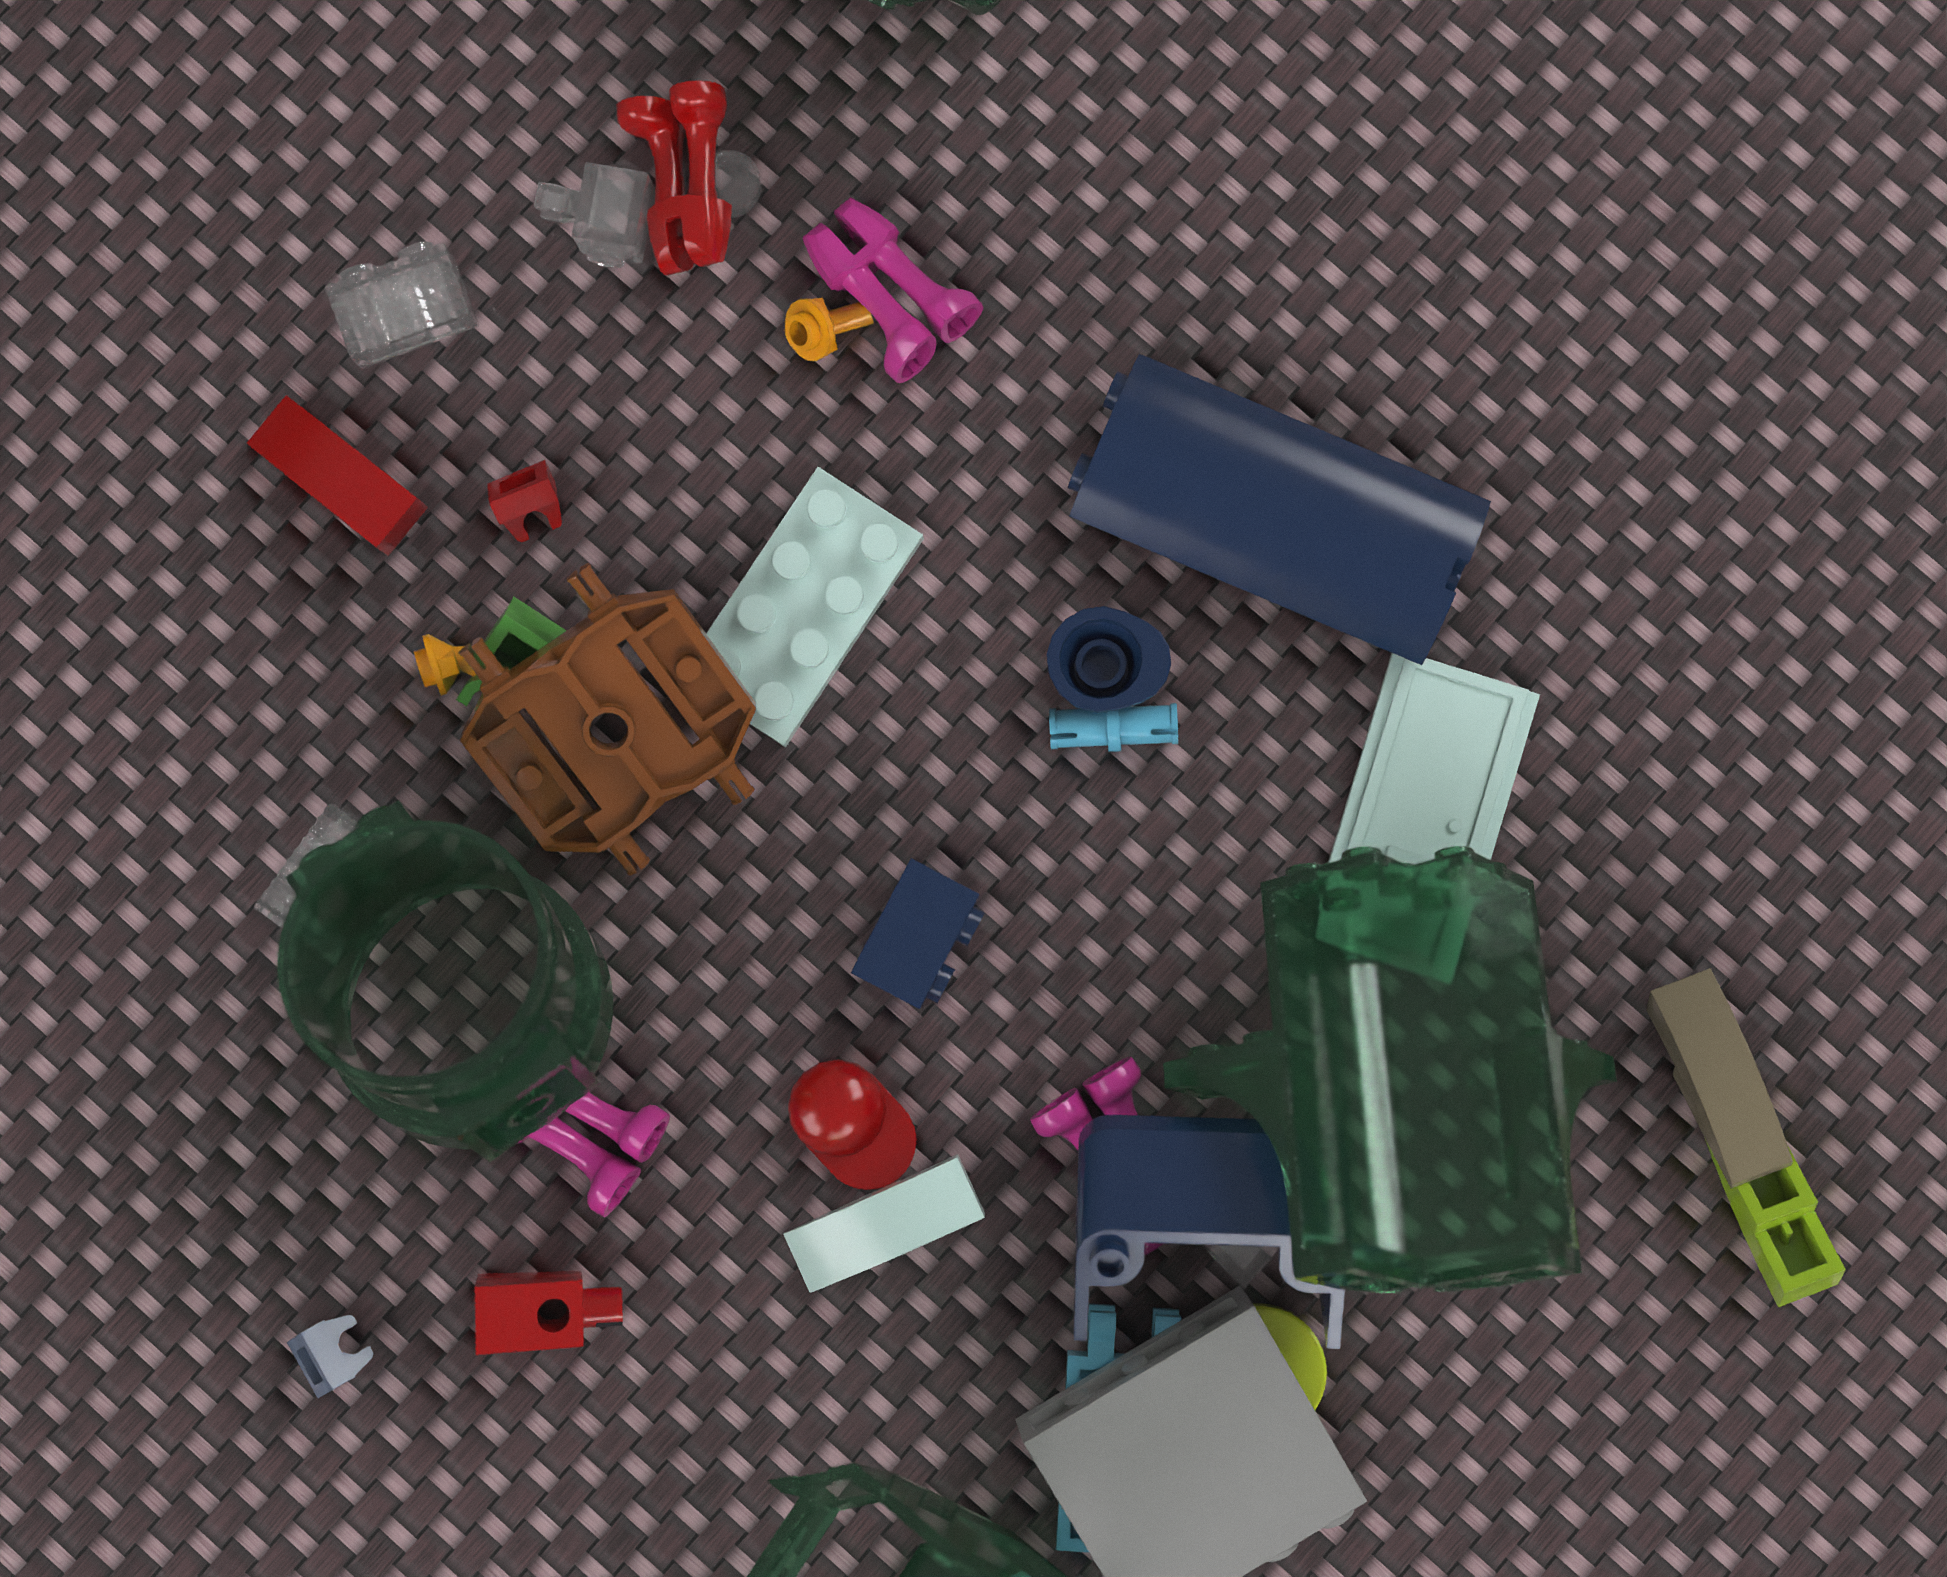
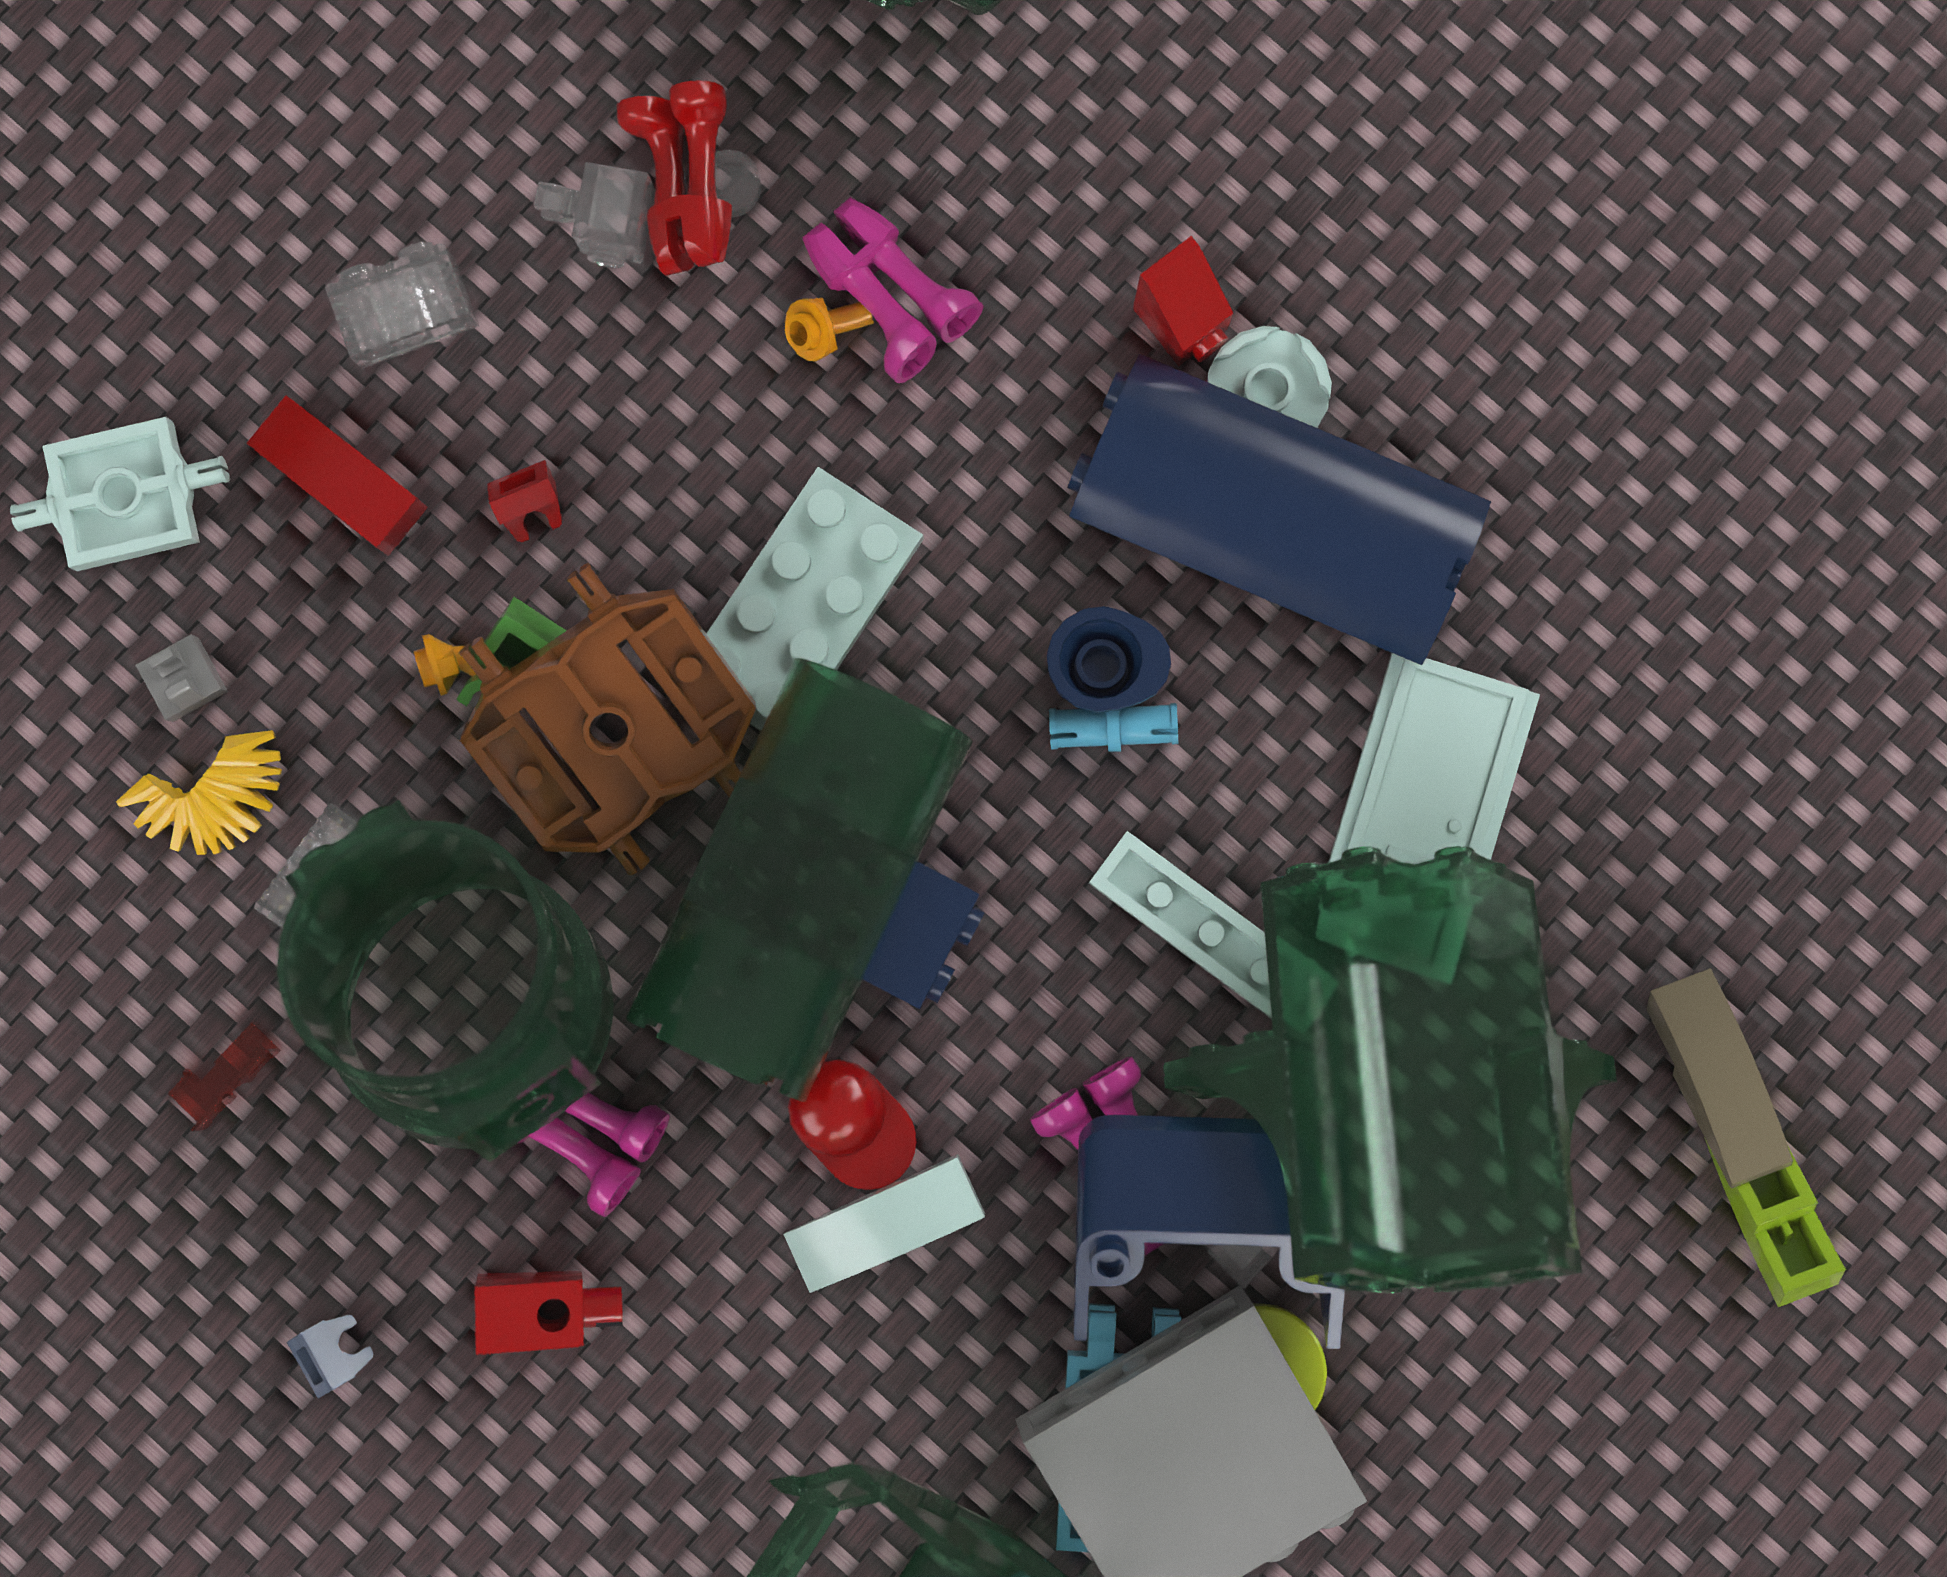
none -> light aqua plate [10,417,230,571]
none -> yellow hair [116,730,282,855]
none -> light grey tile [136,634,228,722]
none -> clear red piece [168,1023,281,1132]
none -> clear green cylinder [625,658,973,1101]
none -> light aqua plate [1088,831,1334,1036]
none -> red slope [1133,236,1233,366]
none -> light aqua tile [1206,326,1332,428]

